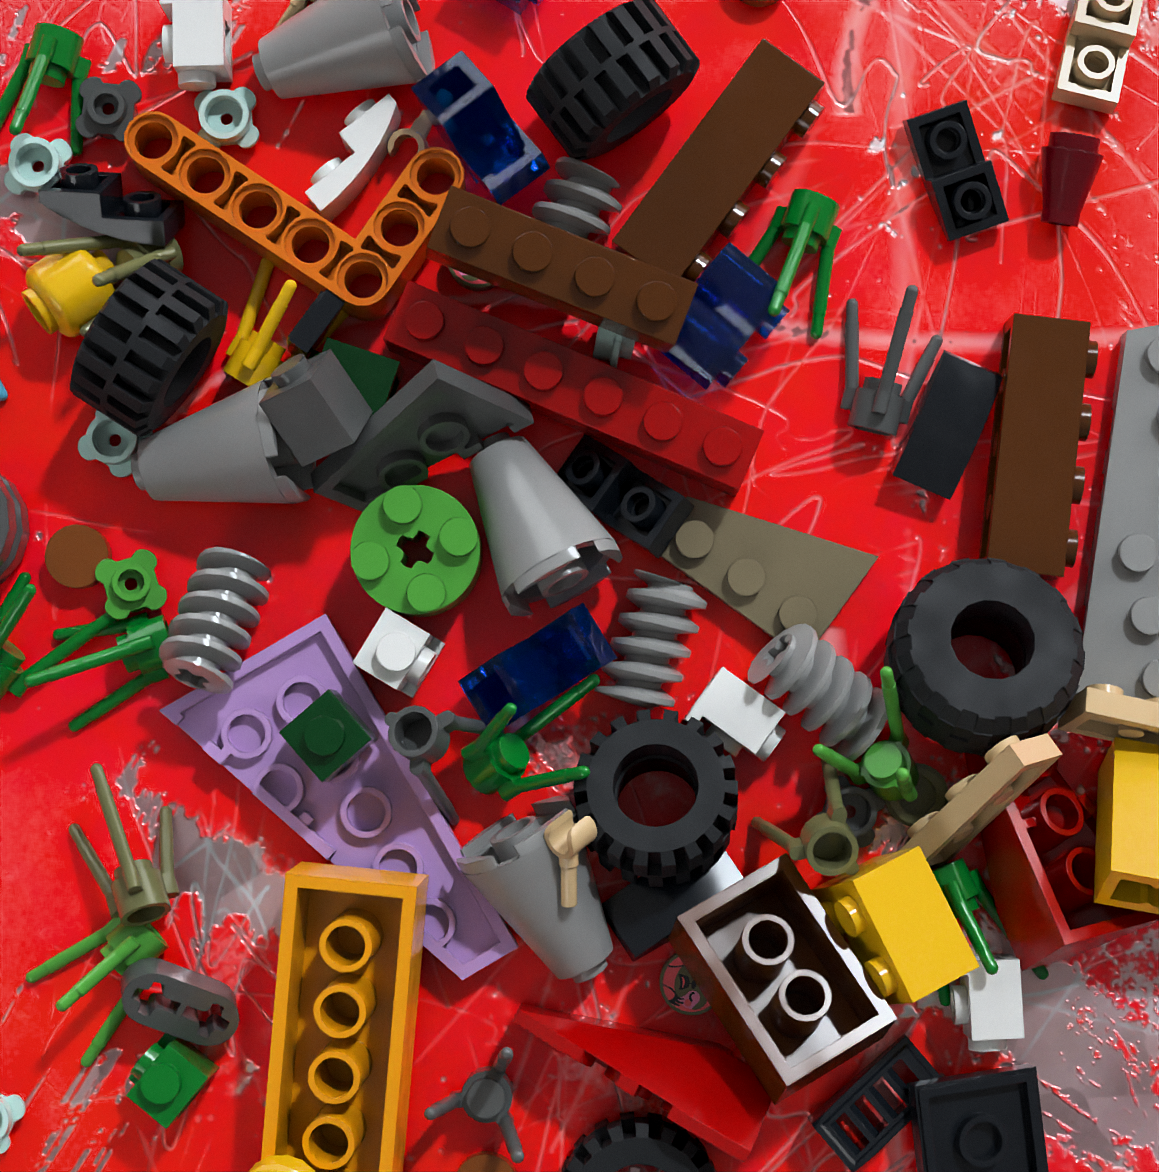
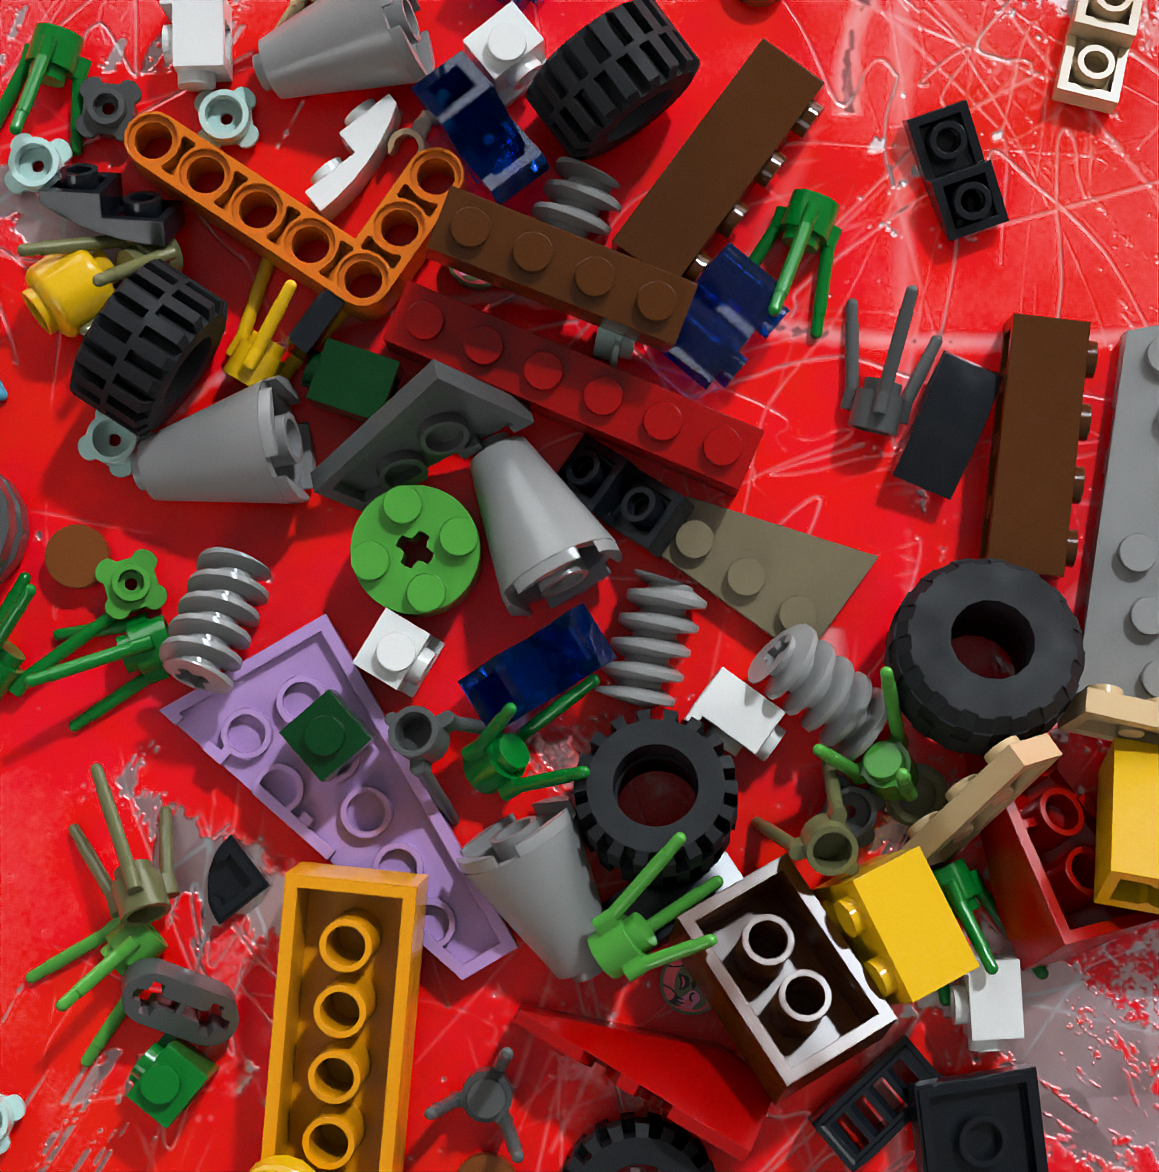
dark grey brick [259,349,373,467] -> none
tan hand [544,809,597,908] -> none
dark red cone [1040,132,1104,227] -> none
none -> black tile [208,834,273,925]
none -> white brick [462,1,547,109]
none -> bright green plant [587,832,724,982]

